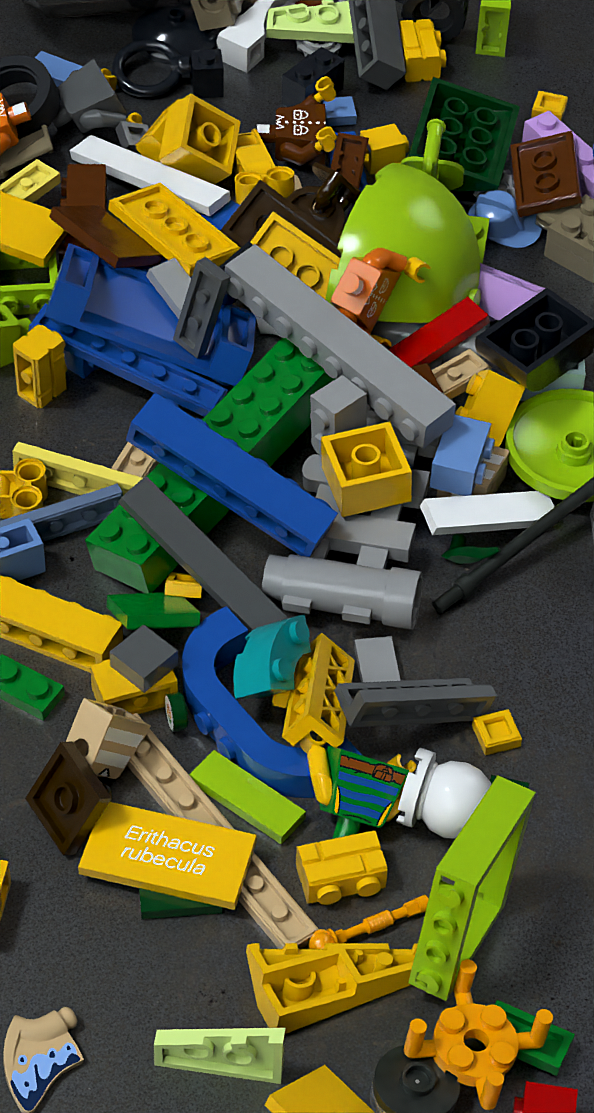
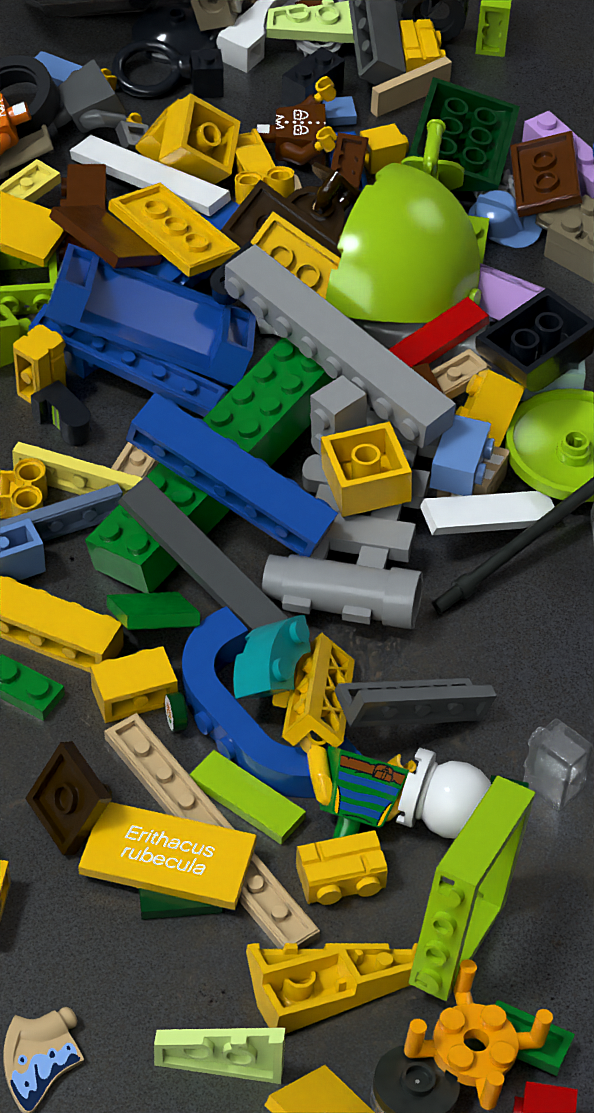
tan torso [66,698,151,779] -> none
dark grey piece [110,624,178,693] -> none
light grey tile [146,258,191,319] -> none
yellow tile [164,572,205,599] -> none
dark grey plate [173,257,231,358] -> none
light orange piece [309,894,429,949] -> none
orange torso [330,248,431,347] -> none
light grey tile [354,636,401,682] -> none
dark green bar [441,534,501,564] -> none
yellow tile [472,709,522,755] -> none
yellow tile [531,91,568,121] -> none
none -> black leg [31,380,92,446]
none -> tan tile [371,56,452,117]
none -> clear brick [523,718,593,813]

